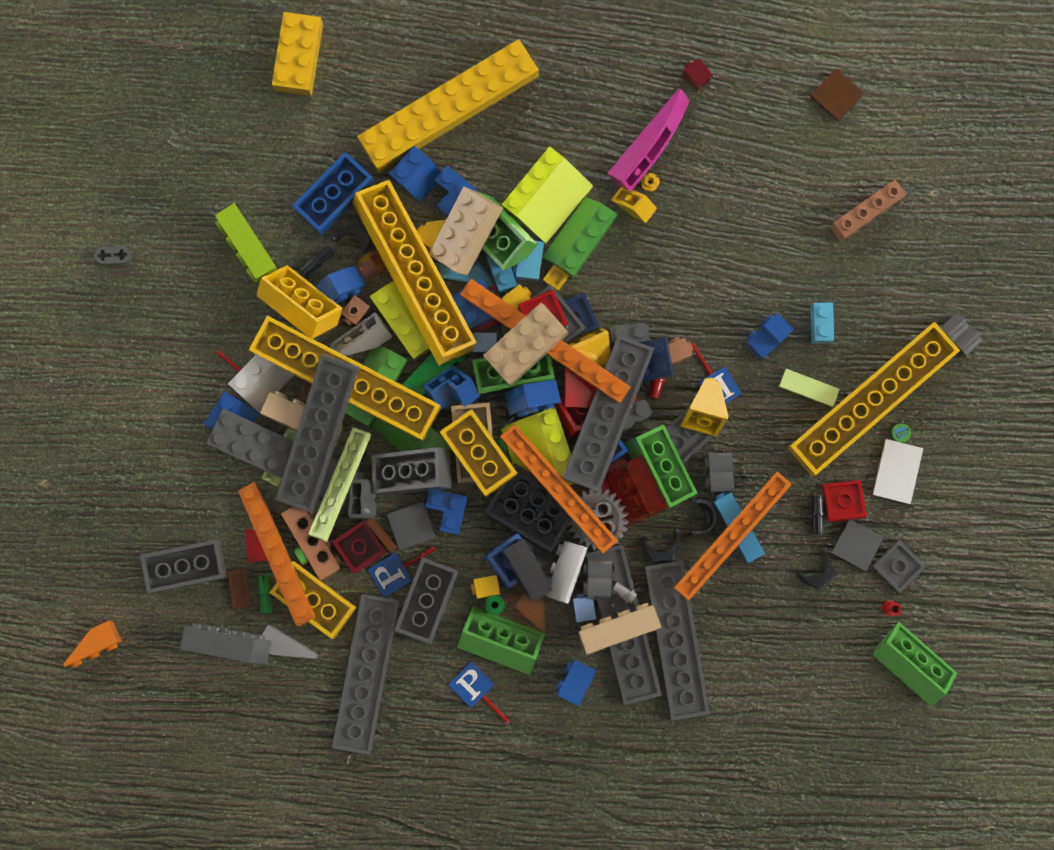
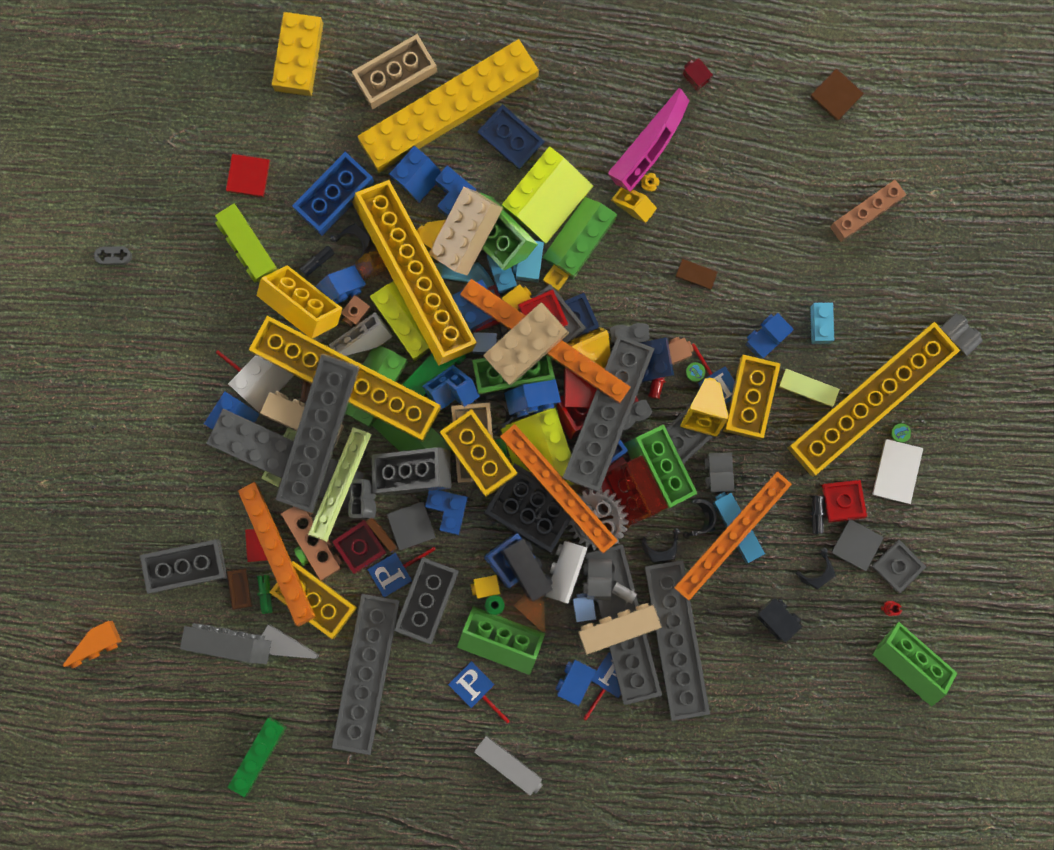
none -> red tile [226,154,270,198]
none -> green brick [227,717,287,797]
none -> tan brick [352,34,437,109]
none -> light grey brick [474,735,543,796]
none -> dark blue plate [477,104,545,170]
none -> blue piece [583,652,621,721]
none -> reddish brown tile [676,259,718,290]
none -> bright green tile [686,362,705,382]
none -> yellow brick [724,355,781,440]
none -> black slope [754,598,802,643]

